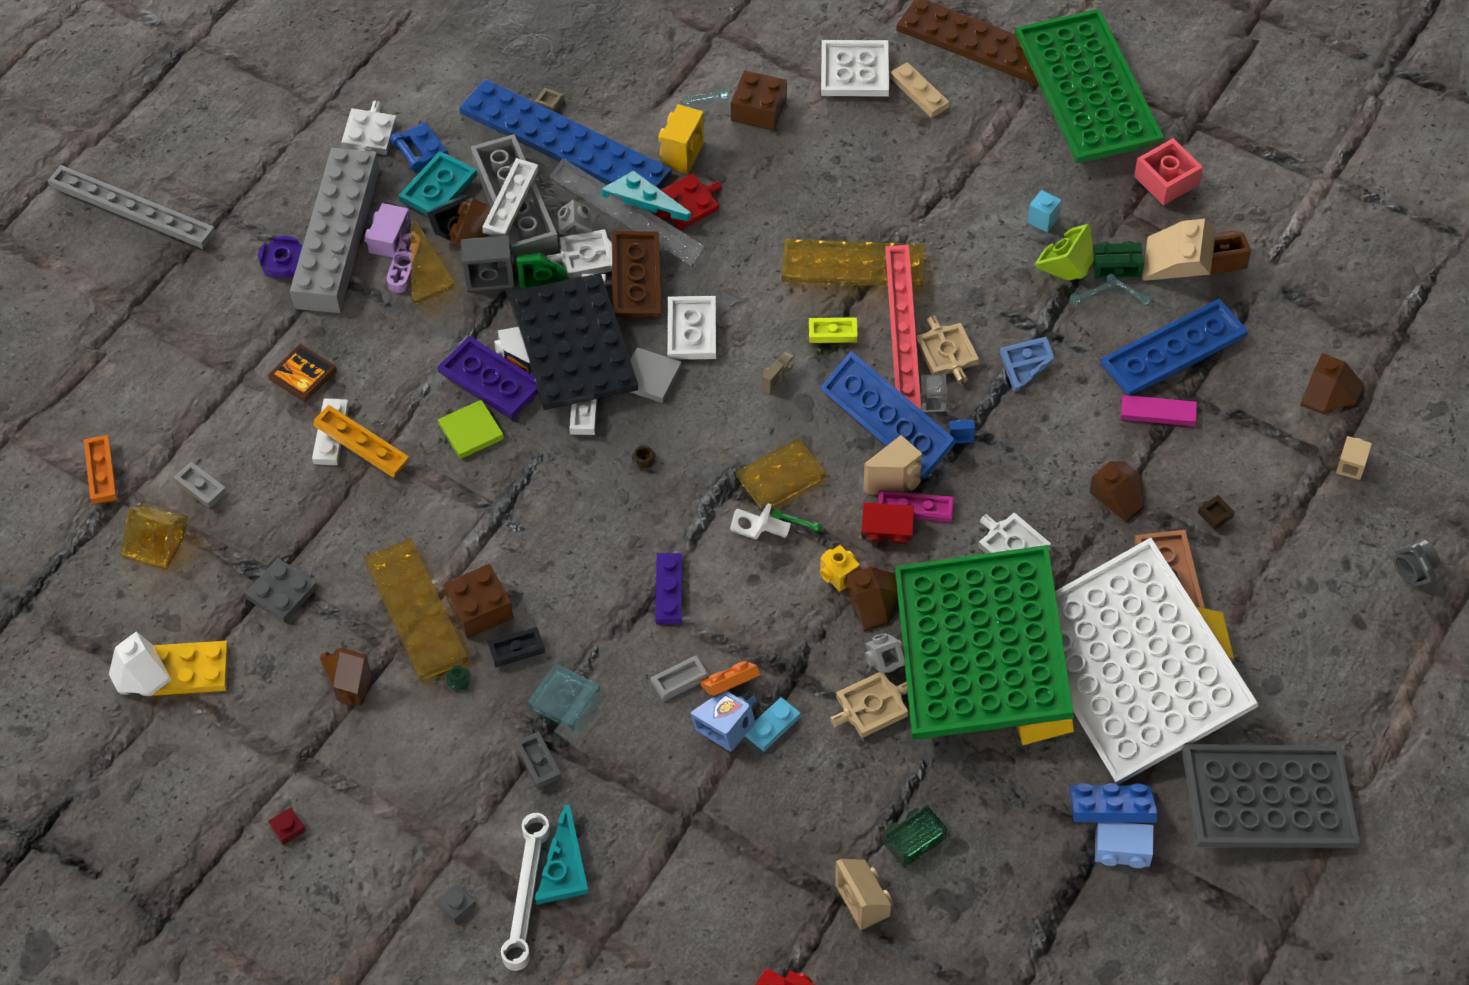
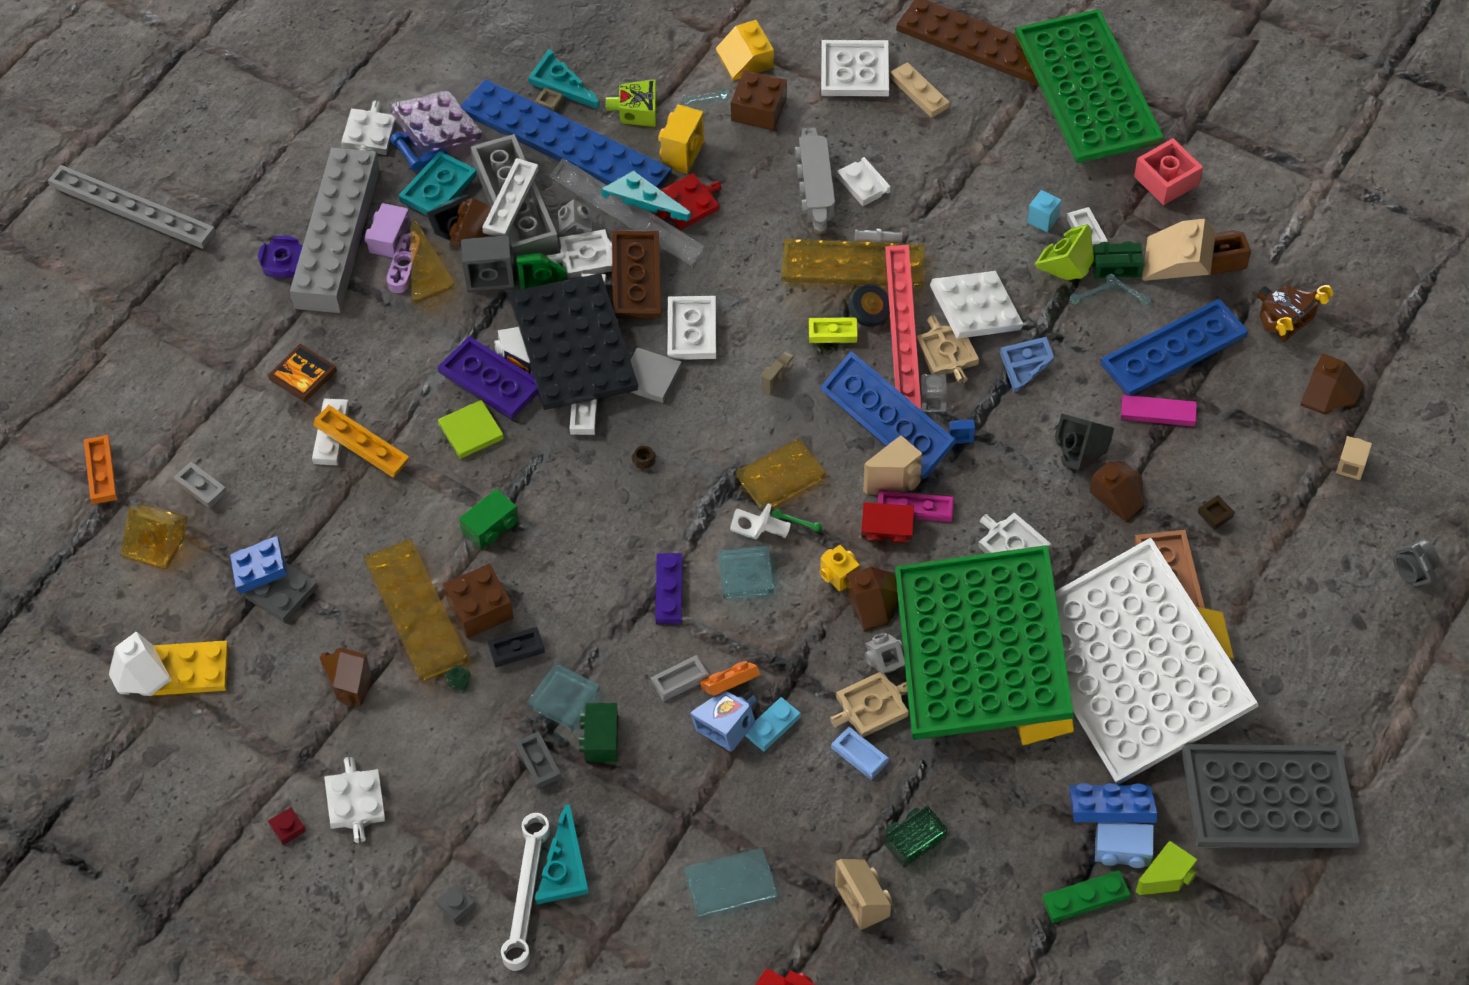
none -> plate [230,536,287,594]
none -> white plate [324,757,385,843]
none -> clear purple plate [389,91,482,153]
none -> green brick [459,488,519,550]
none -> teal wing [528,49,600,109]
none -> dark green brick [579,702,618,762]
none -> lime torso [606,80,656,127]
none -> clear light blue piece [683,848,777,917]
none -> yellow slope [716,20,774,81]
none -> clear light blue tile [718,546,774,599]
none -> light grey hinge [795,128,835,235]
none -> light blue tile [831,727,889,780]
none -> white plate [837,157,890,206]
none -> black wheel [848,284,890,327]
none -> light grey pin [854,228,902,247]
none -> white plate [930,271,1023,339]
none -> green plate [1042,870,1130,923]
none -> pearl dark grey slope [1055,413,1114,471]
none -> white plate [1067,207,1108,246]
none -> lime slope [1136,841,1197,895]
none -> reddish brown torso [1257,285,1334,342]

